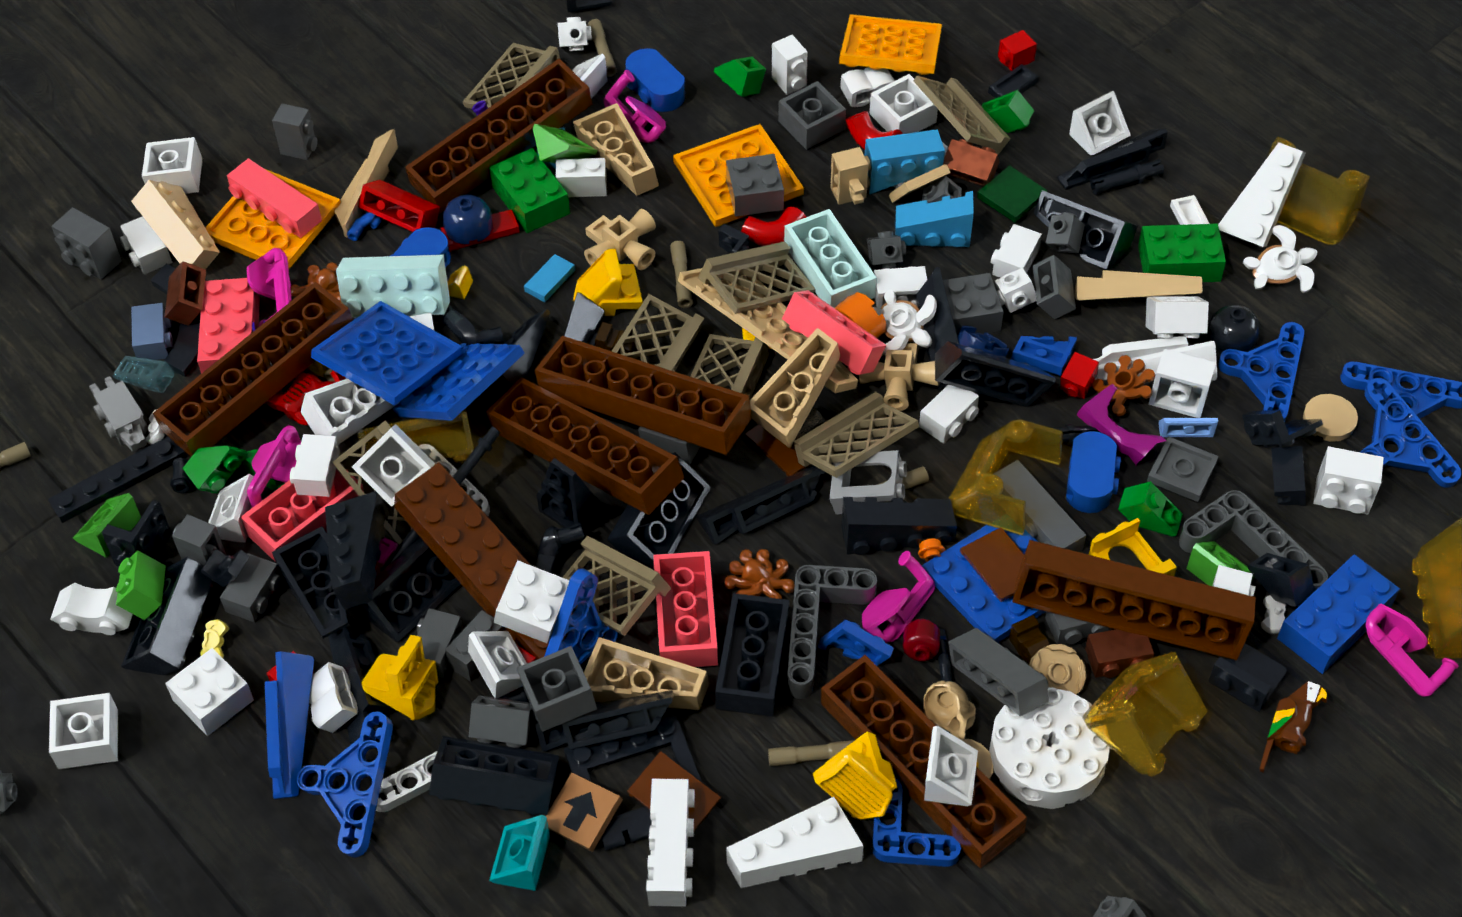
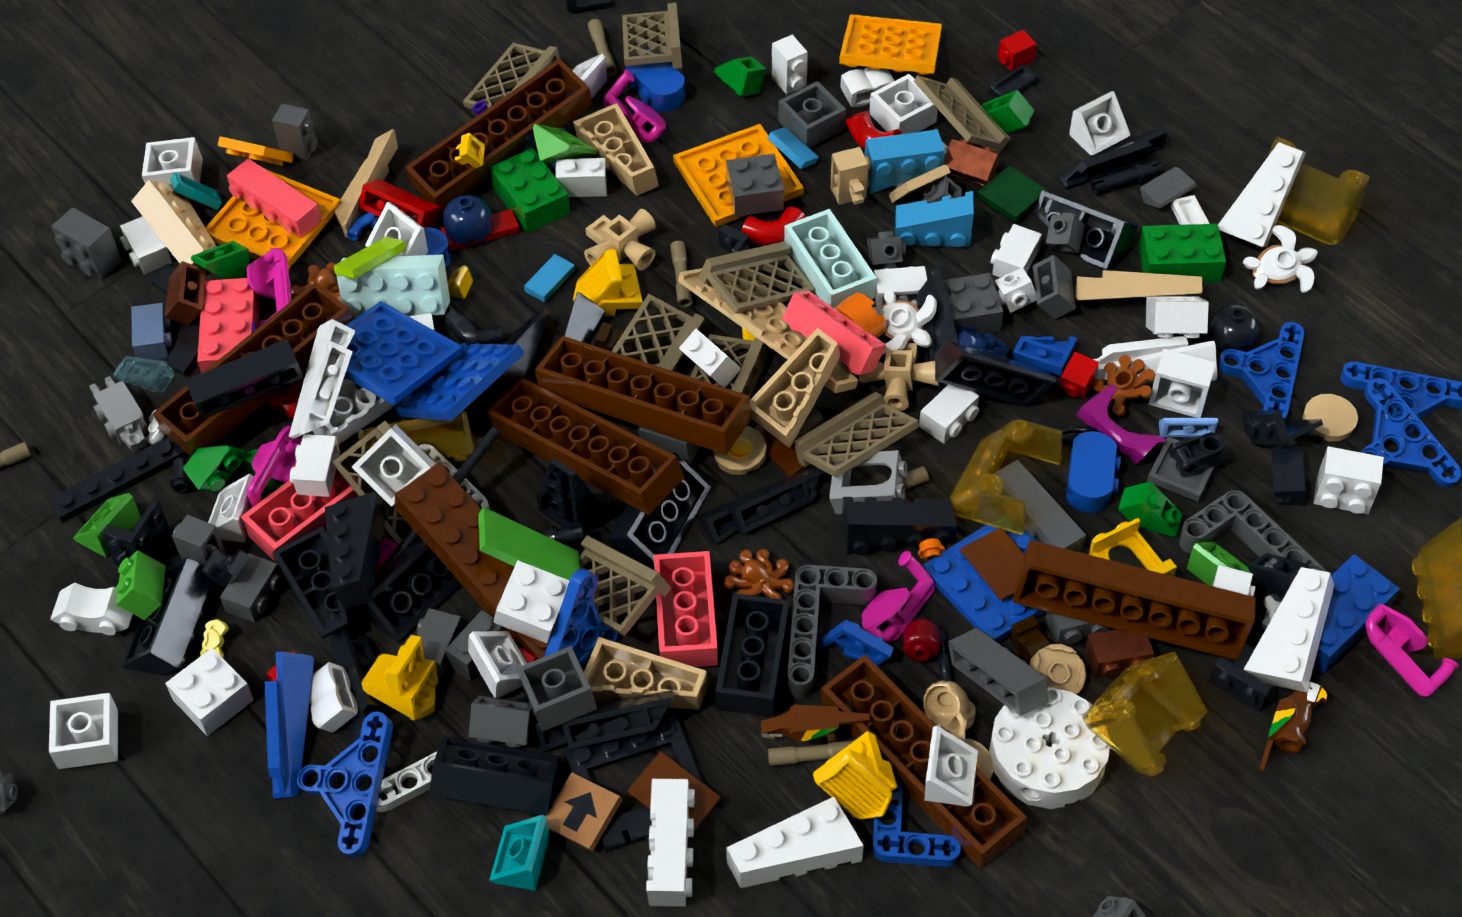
white brick [558,17,592,51] -> none
none -> teal tile [170,173,222,210]
none -> black brick [185,339,304,420]
none -> green slope [191,241,250,279]
none -> light orange plate [218,136,294,166]
none -> white wedge [289,319,355,439]
none -> lime tile [334,237,406,279]
none -> white slope [365,202,428,256]
none -> yellow tile [455,133,485,168]
none -> bright green tile [478,507,580,581]
none -> dark tan fence [622,3,682,69]
none -> white brick [679,329,742,388]
none -> tan tile [713,426,767,475]
none -> reddish brown animal [761,705,869,742]
none -> dark azure tile [768,127,819,169]
none -> dark grey slope [1140,167,1196,208]
none -> black piece [1168,432,1224,476]
none -> white wedge [1244,567,1335,692]

